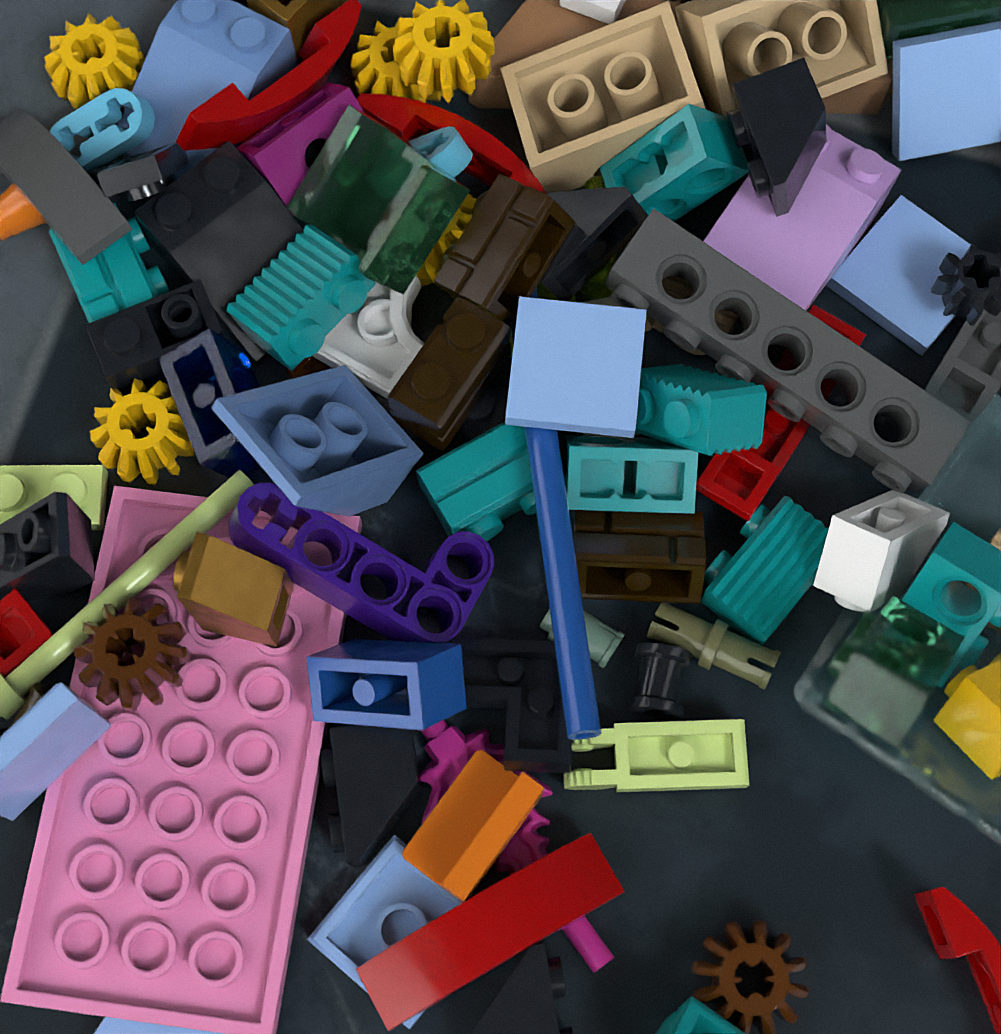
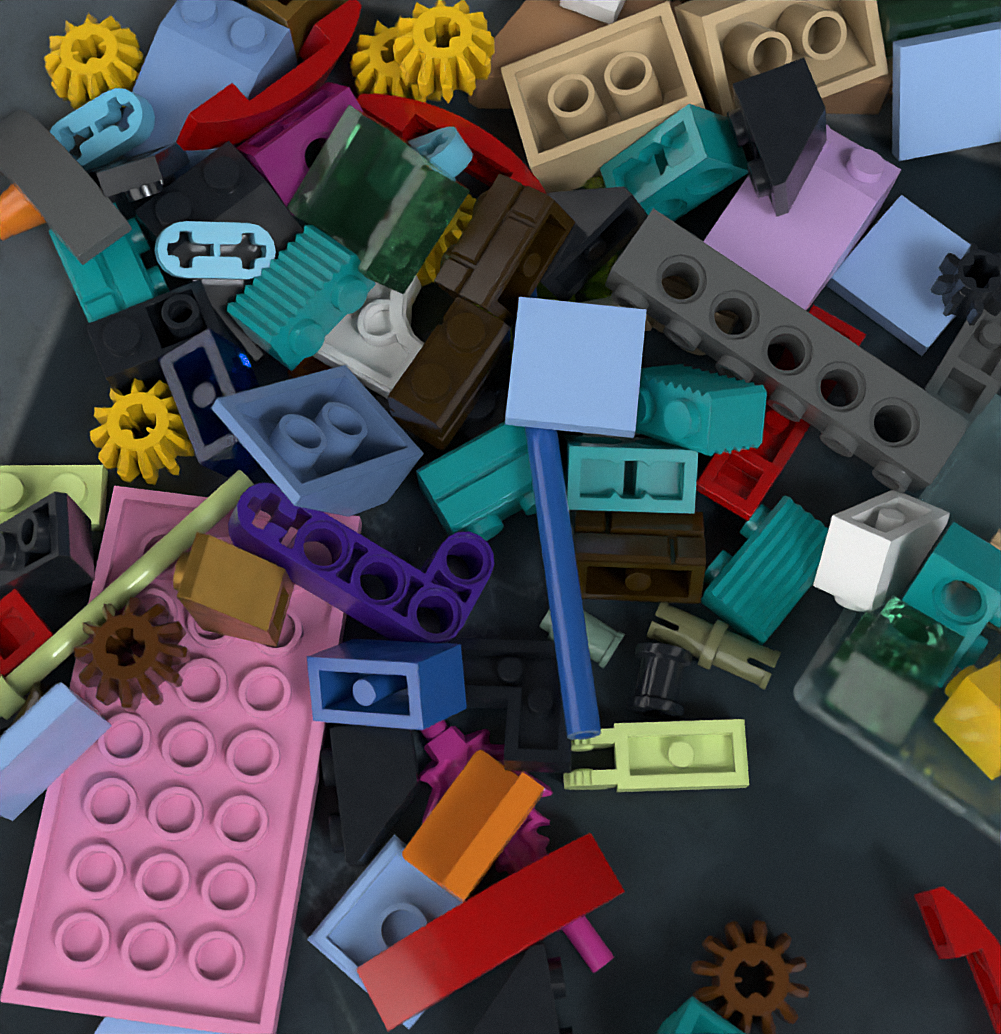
none -> medium azure beam [154,221,276,280]

